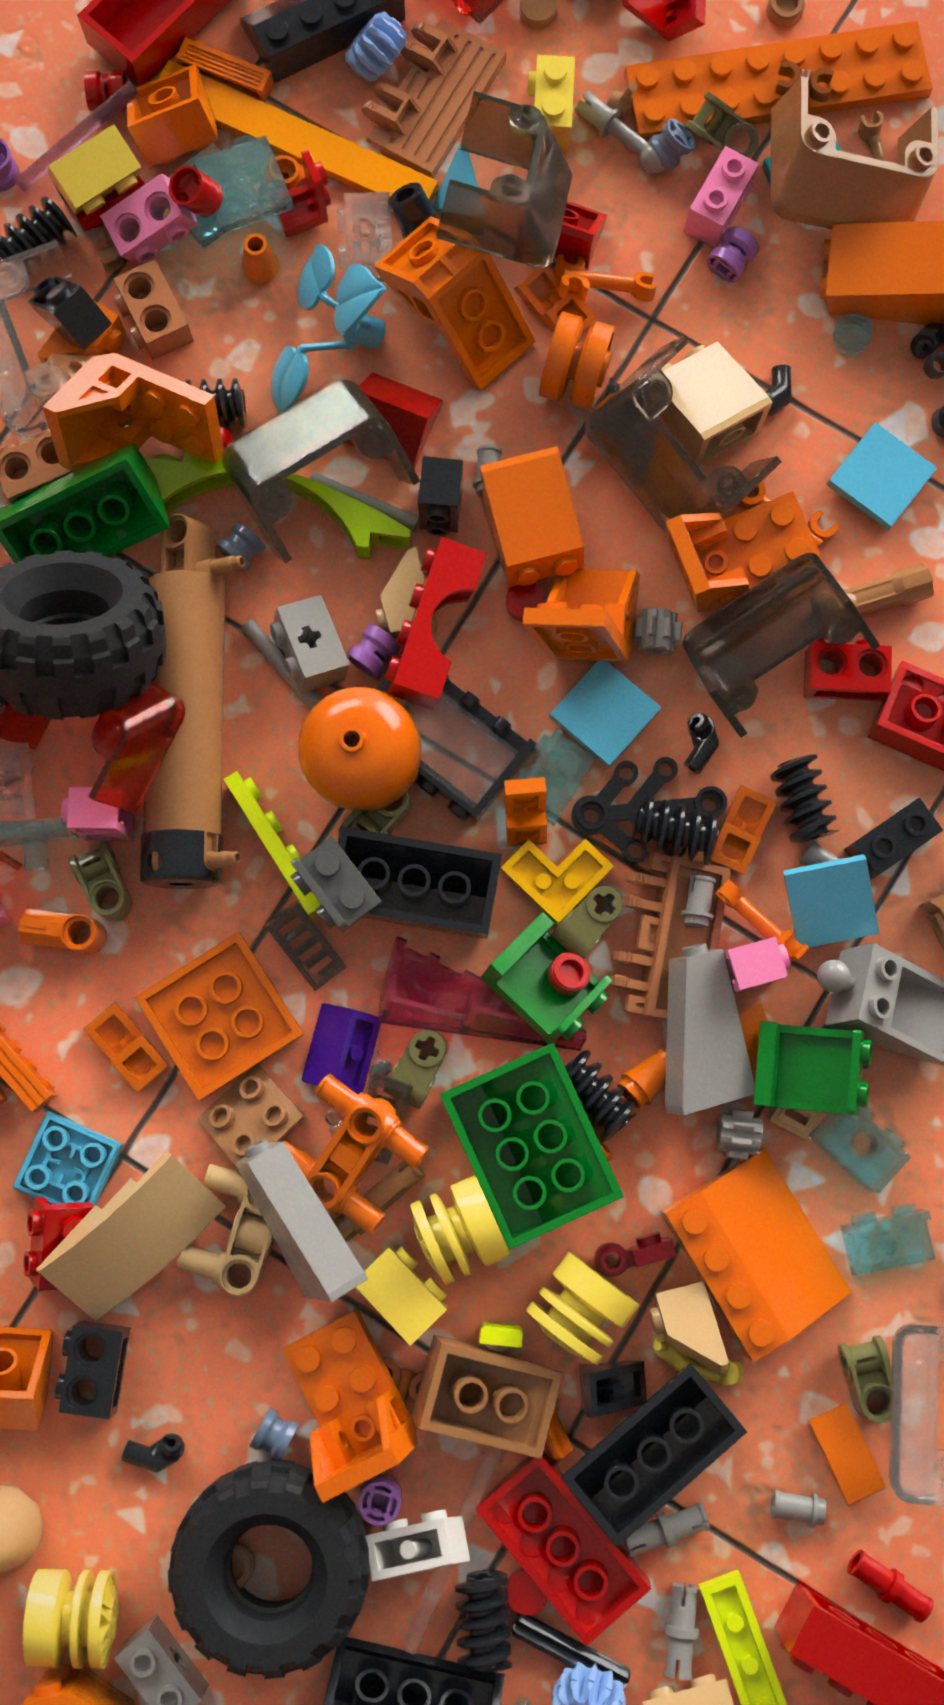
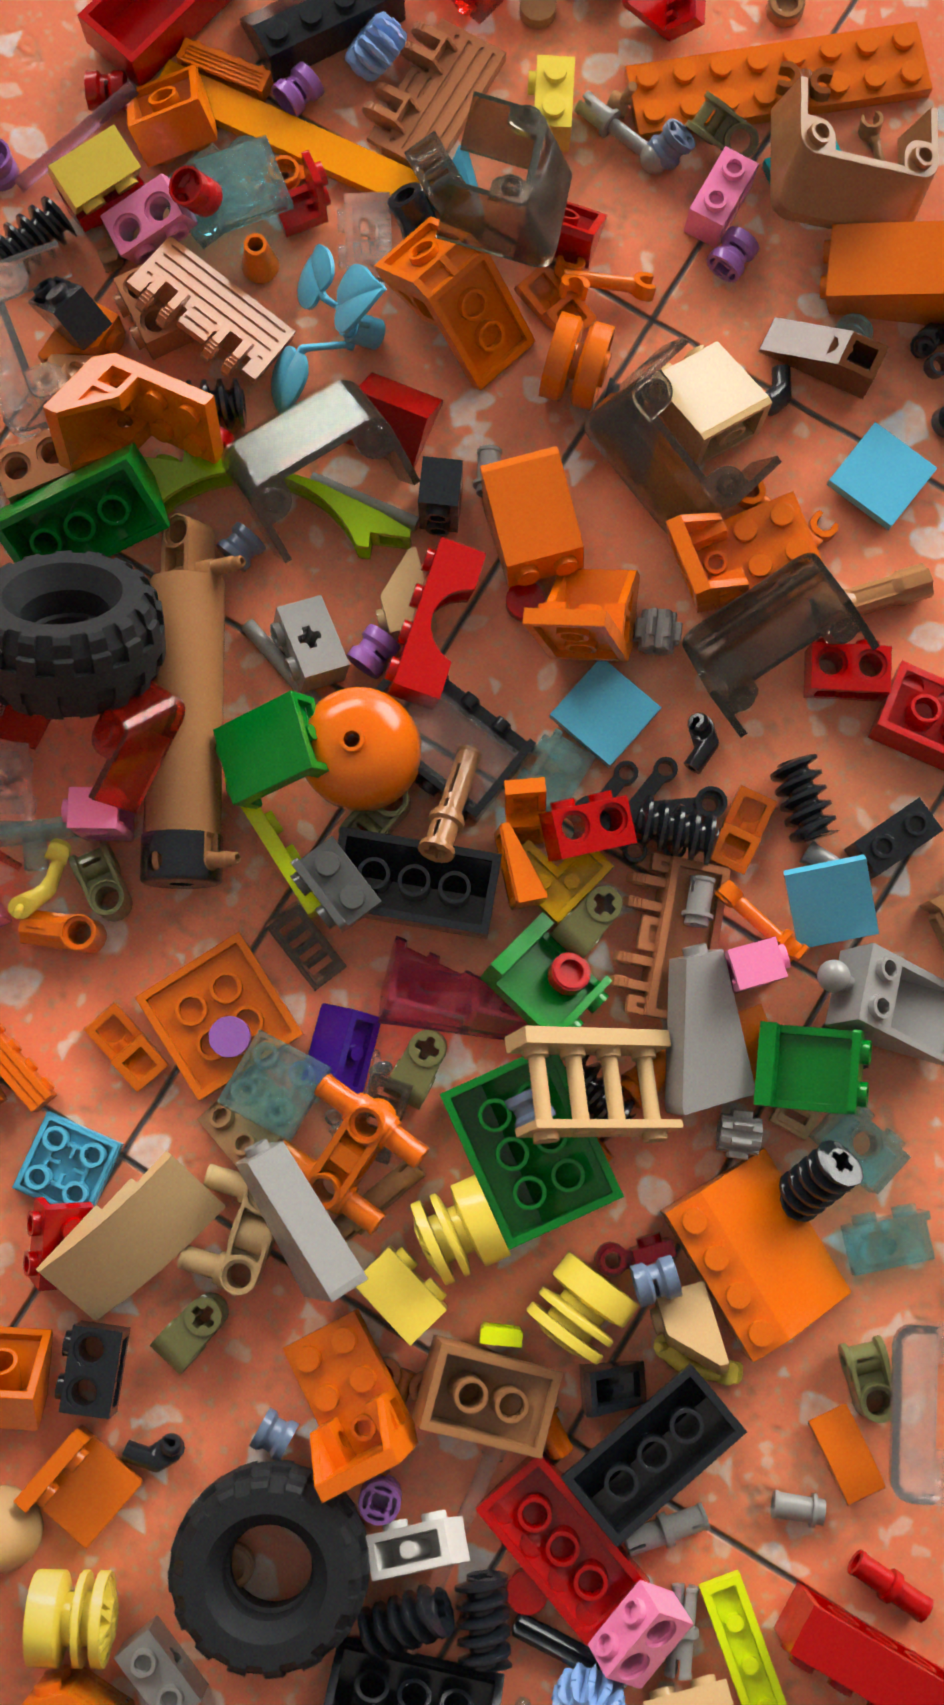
none -> light yellow piece [8,838,72,919]
none -> orange bracket [13,1424,143,1548]
none -> hinge [125,236,296,384]
none -> olive piece [150,1292,229,1375]
none -> medium lavender tile [209,1016,252,1058]
none -> green panel [213,690,329,809]
none -> clear light blue tile [217,1029,332,1143]
none -> medium lavender wheel [271,62,324,117]
none -> black piece [357,1584,455,1661]
none -> clear smoke slope [404,131,471,215]
none -> medium nougat pin [418,745,482,863]
none -> orange slope [493,822,548,910]
none -> sand blue wheel [504,1088,556,1128]
none -> tan fence [505,1026,683,1144]
none -> red brick [538,790,637,862]
none -> bright pink brick [588,1580,694,1689]
none -> sand blue wheel [629,1255,683,1307]
none -> reddish brown slope [758,317,889,399]
none -> black piece [779,1140,864,1222]

